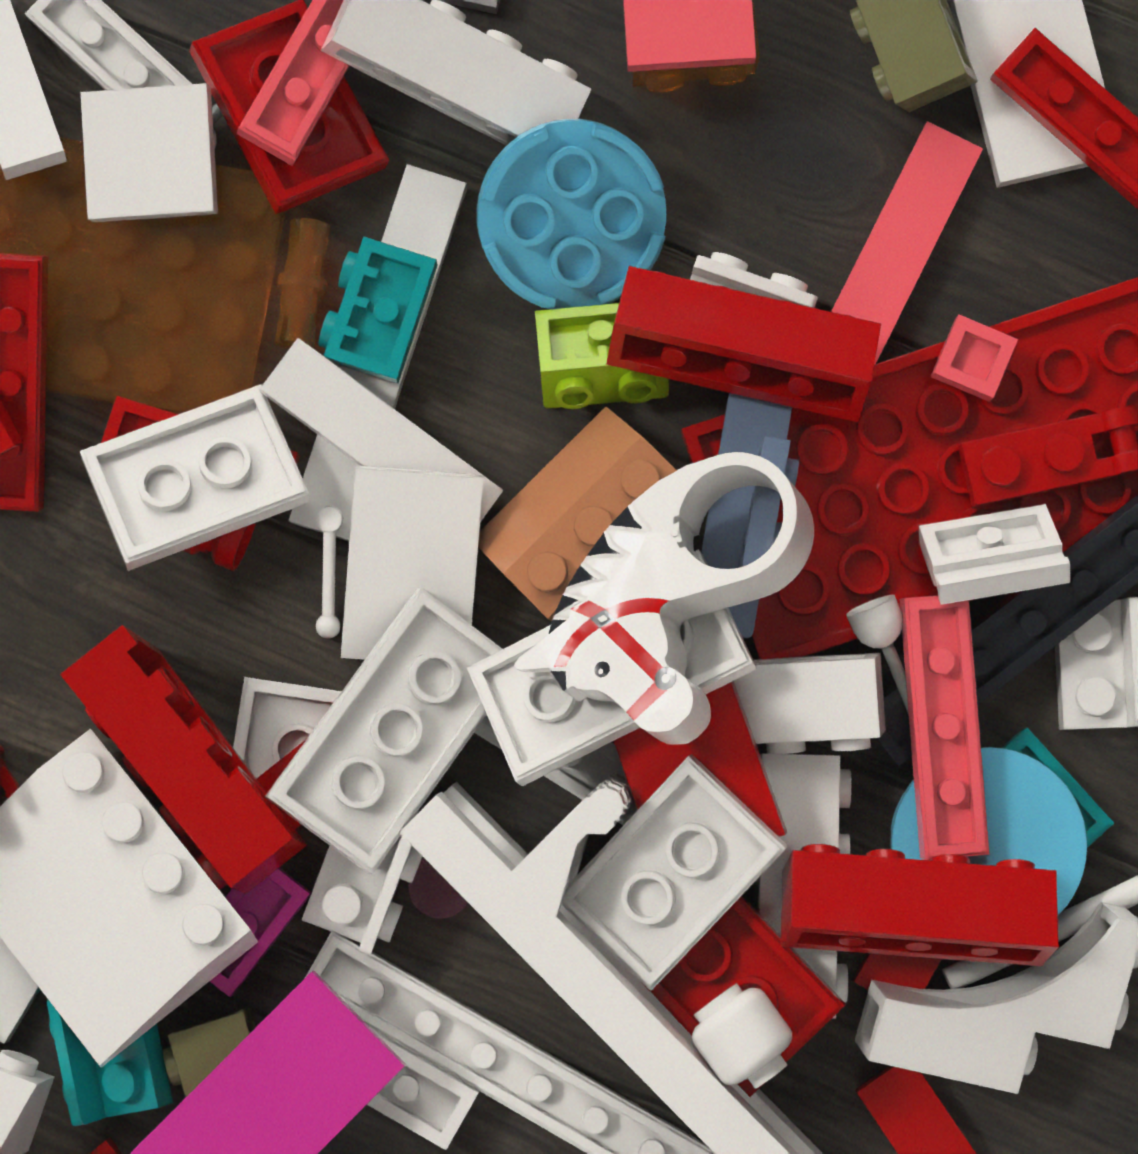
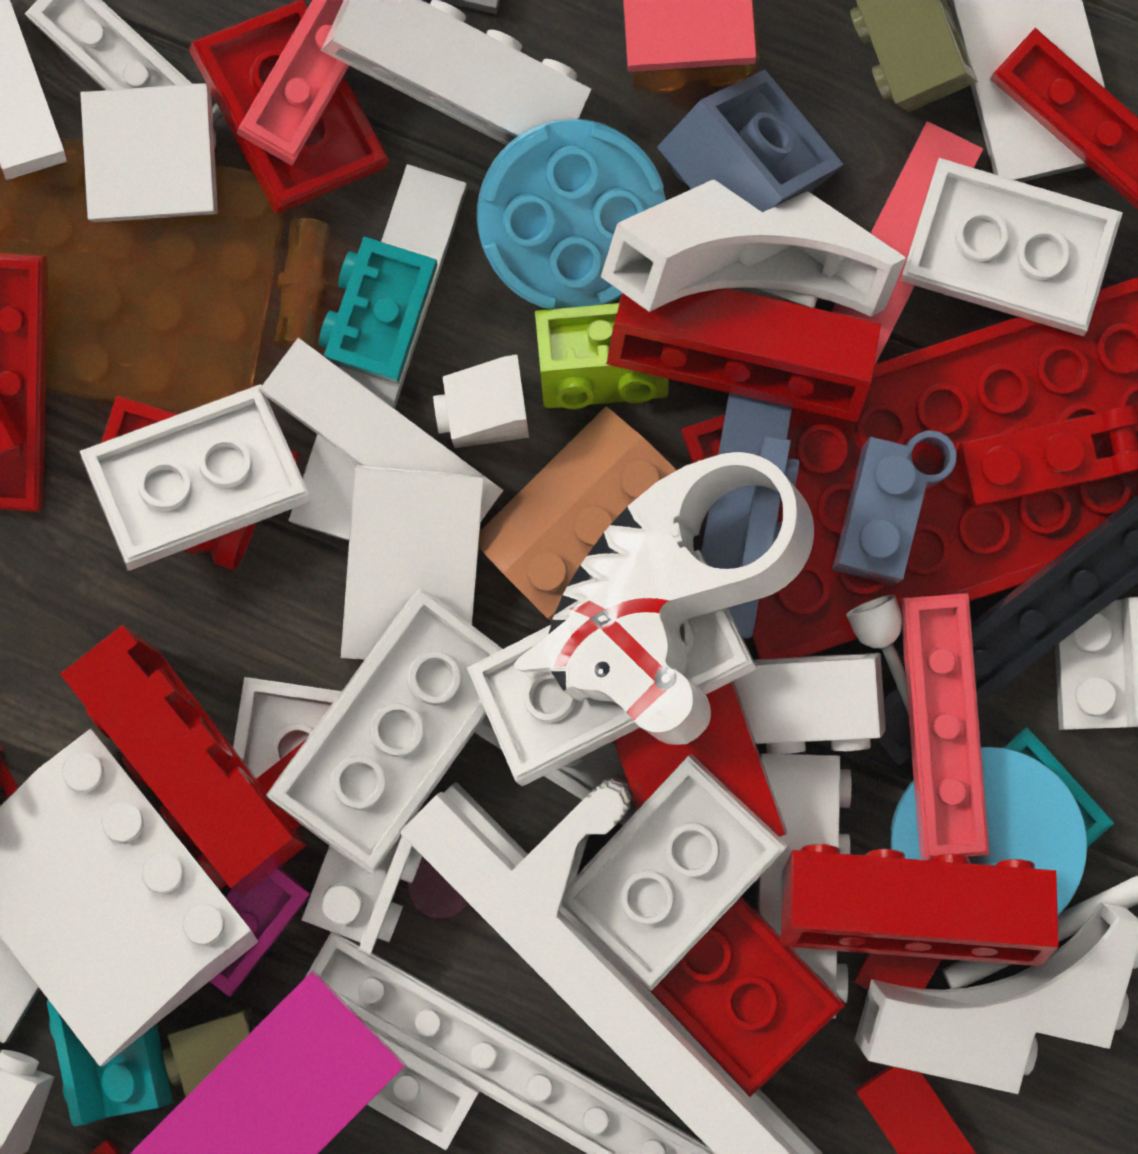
white hinge [316,506,344,639] -> none
white head [692,983,792,1089] -> none
white plate [919,504,1070,605] -> none
coral plate [931,314,1018,402] -> none
none -> white slope [433,355,529,448]
none -> white arch [601,179,906,317]
none -> sand blue slope [657,70,844,212]
none -> sand blue hinge [832,431,956,586]
none -> white tile [900,158,1123,336]

